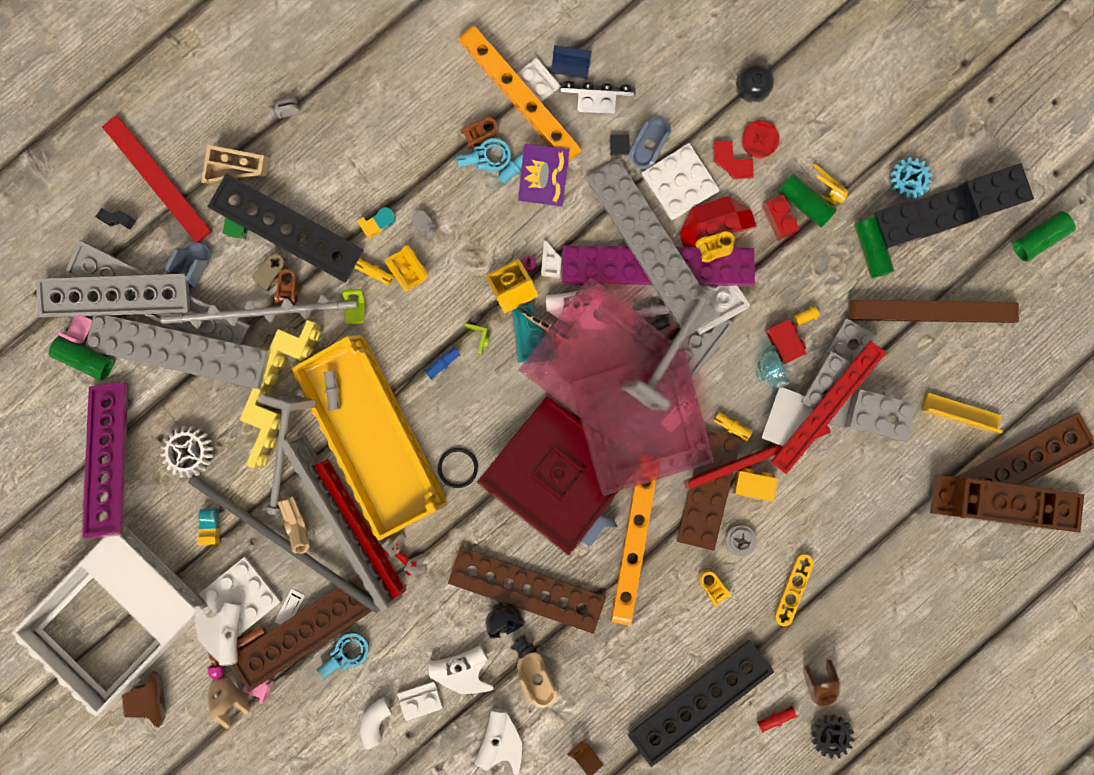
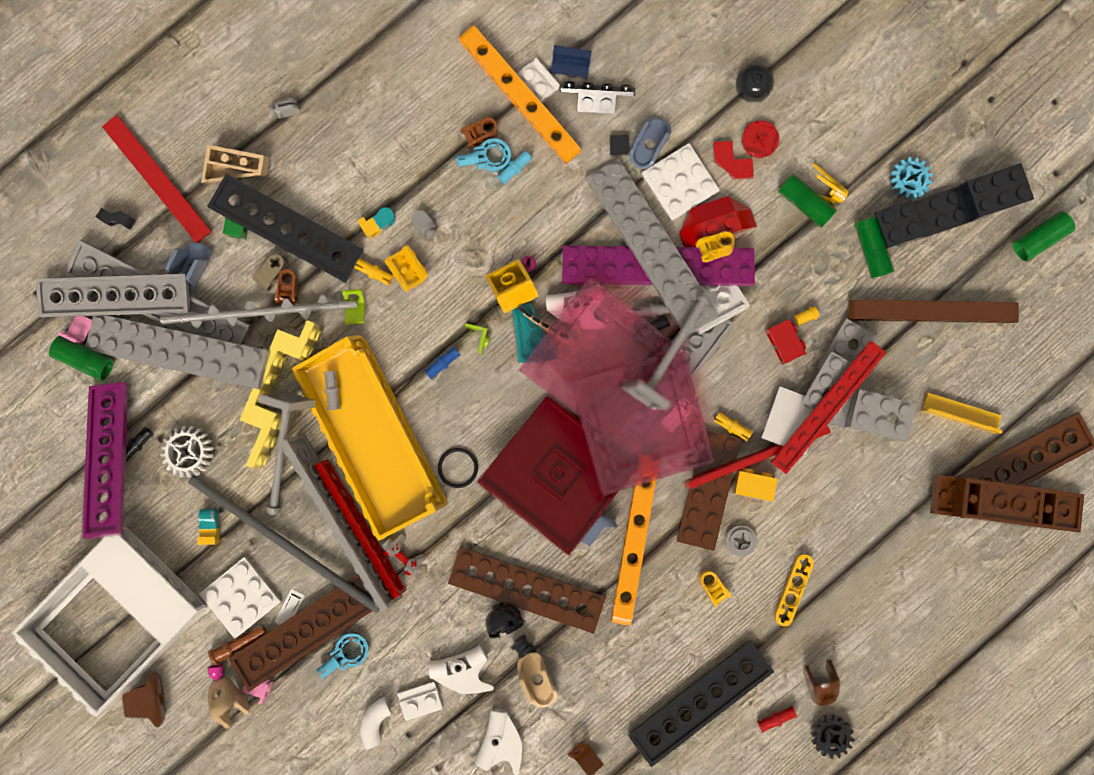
white pin [194,603,242,665] -> none
tan piece [278,495,310,554] -> none
dark purple sticker [518,144,570,207] -> none
white tile [541,241,562,278] -> none
clear light blue cylinder [755,349,790,388] -> none
red piece [762,194,799,241] -> none
none -> black pin [126,427,154,462]

